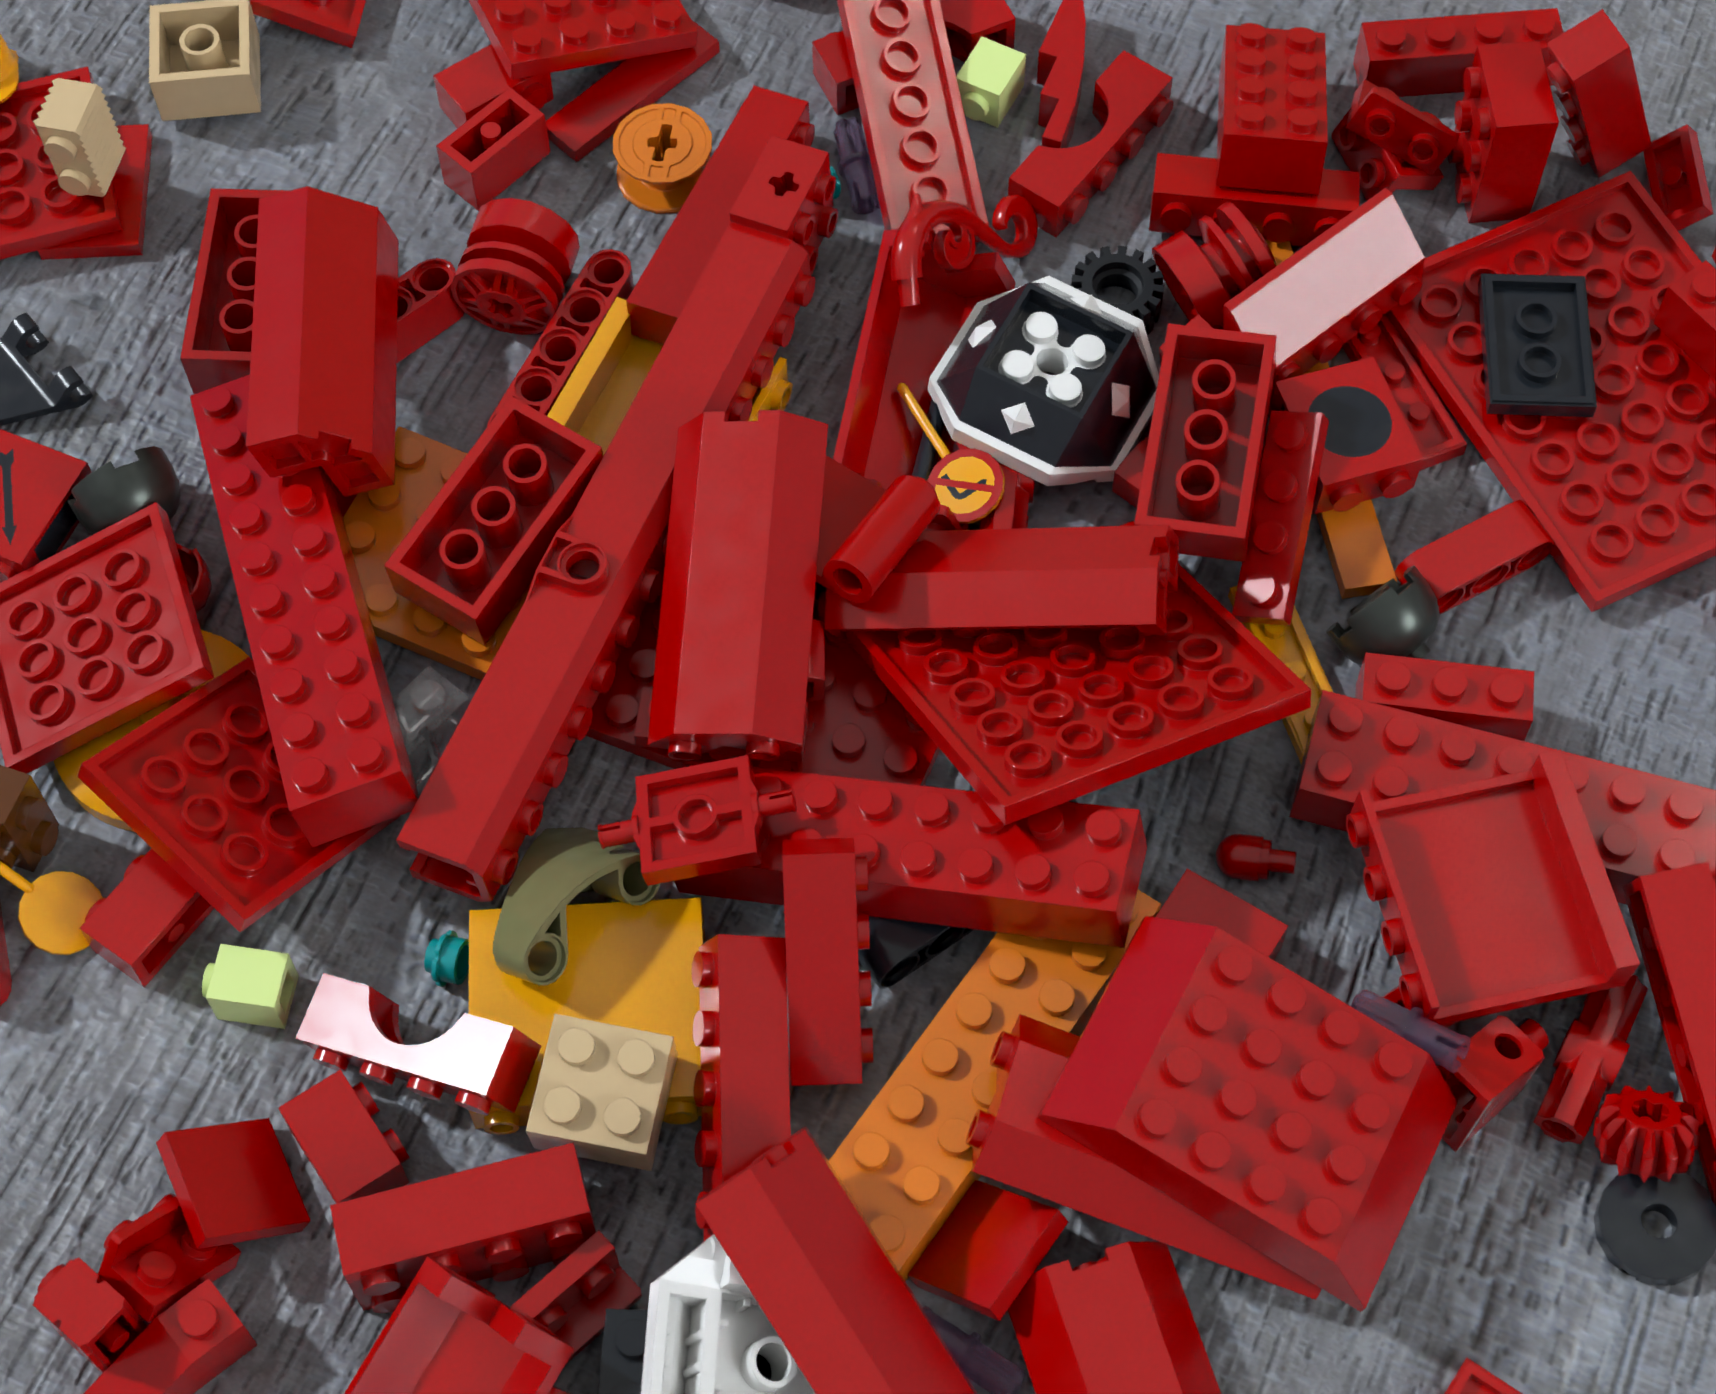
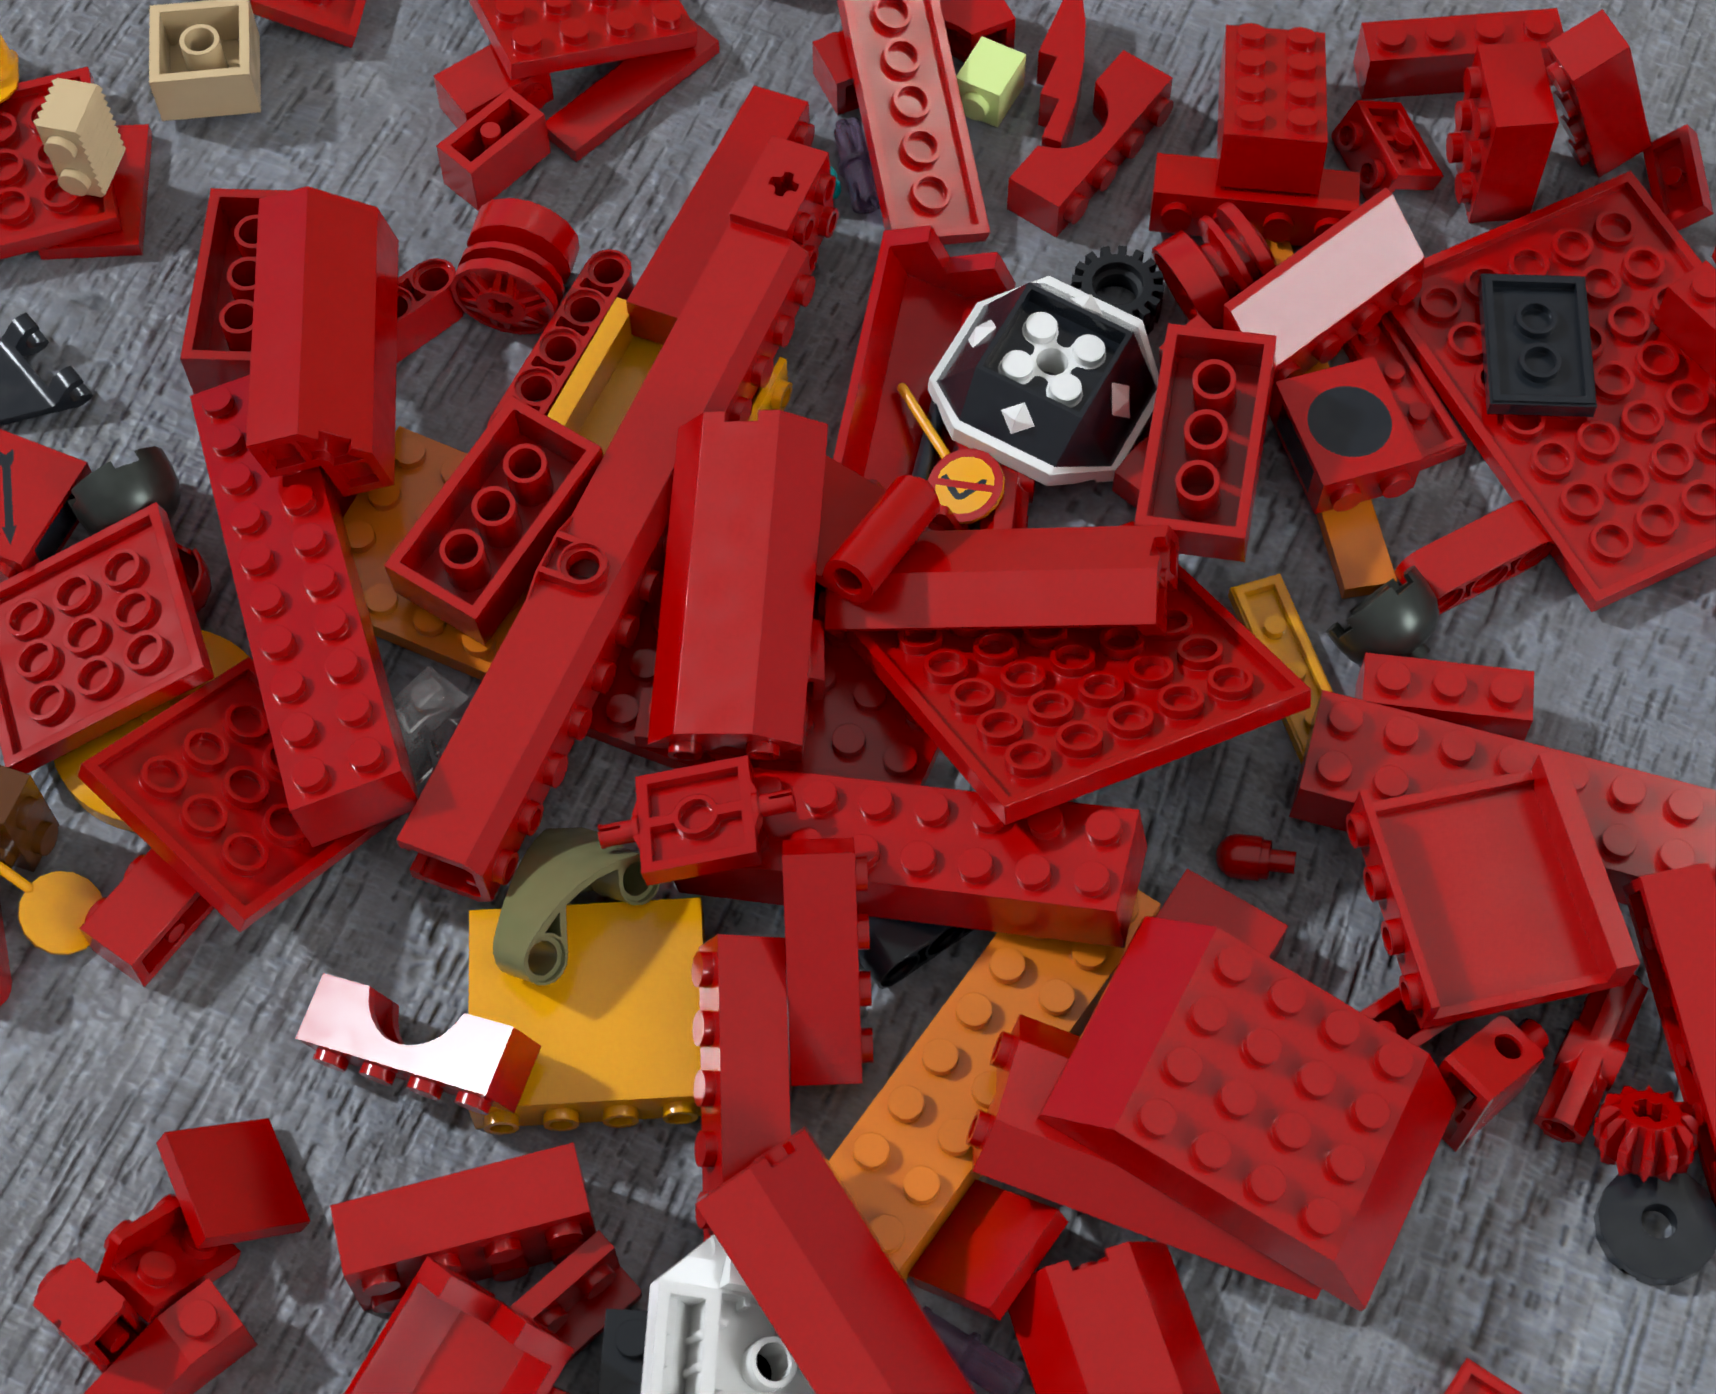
yellowish green brick [202,944,299,1029] -> none
red brick [278,1069,410,1204] -> none
teal plate [424,930,469,987] -> none
tan brick [526,1013,678,1171] -> none
orange piece [613,103,712,214] -> none
red plant [891,193,1038,306] -> none
red plate [1232,410,1329,626] -> none
red bracket [1346,79,1459,176] -> none
clear purple axle [1351,990,1471,1073] -> none

